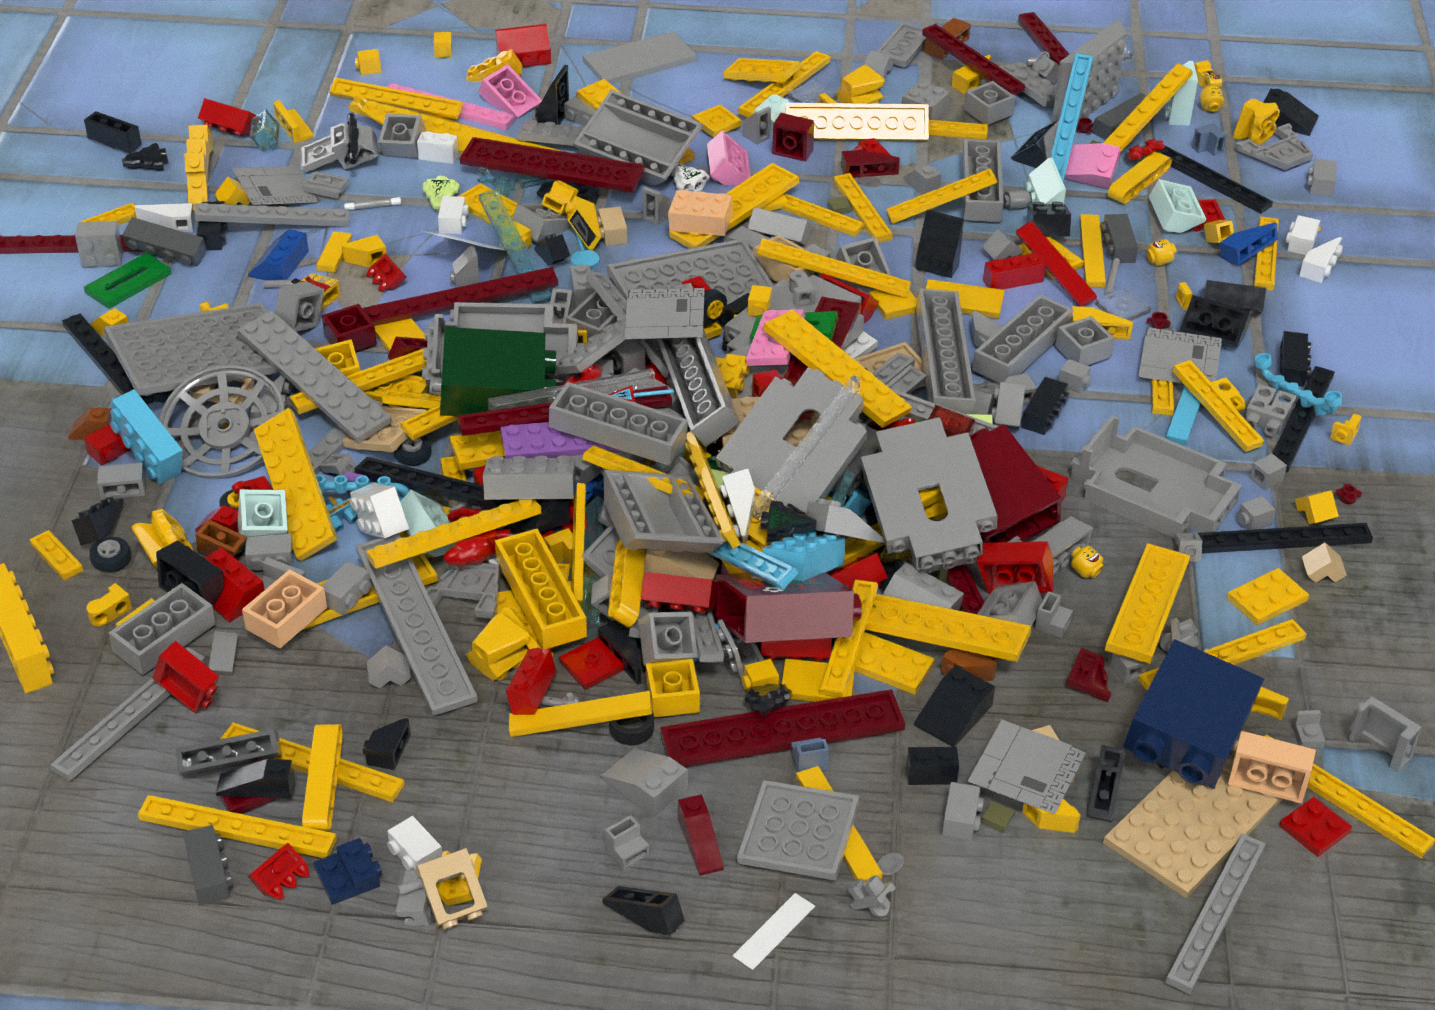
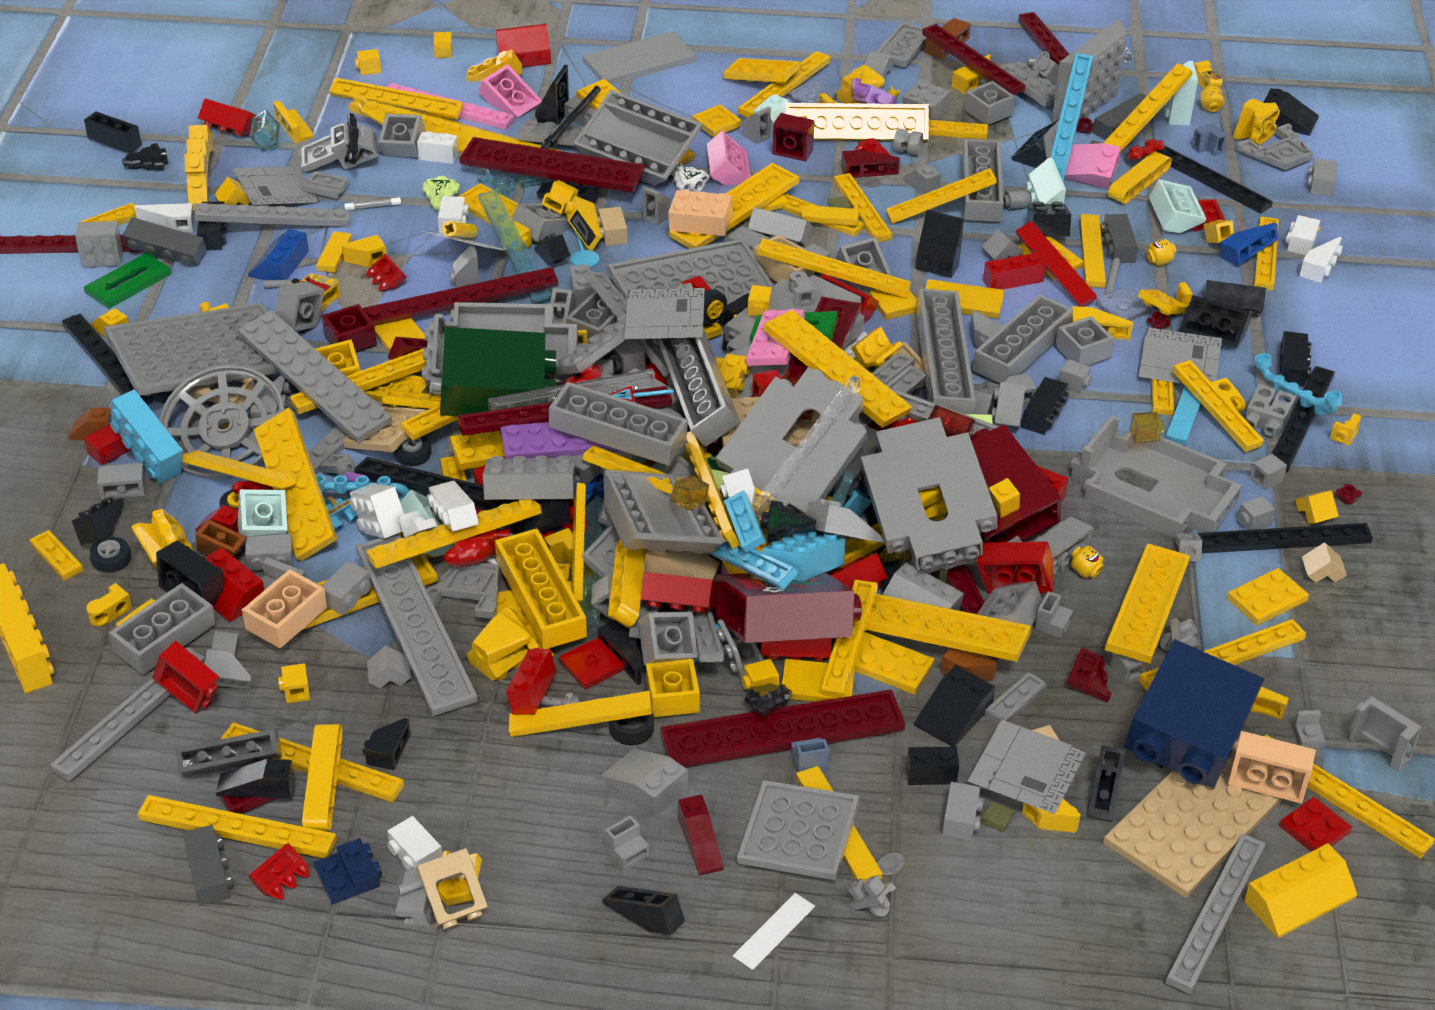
none -> yellow tile [182,450,296,489]
none -> light grey slope [205,648,252,690]
none -> yellow brick [278,663,310,703]
none -> white bracket [398,511,437,538]
none -> white brick [427,481,479,531]
none -> yellow piece [442,221,478,239]
none -> black bar [540,86,601,149]
none -> clear yellow brick [671,475,710,510]
none -> medium azure plate [724,490,766,552]
none -> yellow tile [802,205,859,226]
none -> medium lavender torso [850,68,900,104]
none -> yellow bracket [851,327,902,369]
none -> light grey wheel [893,128,923,156]
none -> light grey tile [985,672,1047,724]
none -> yellow brick [988,478,1020,518]
none -> clear yellow brick [1130,412,1165,443]
none -> yellow plate [1138,289,1188,316]
none -> yellow slope [1244,843,1357,938]

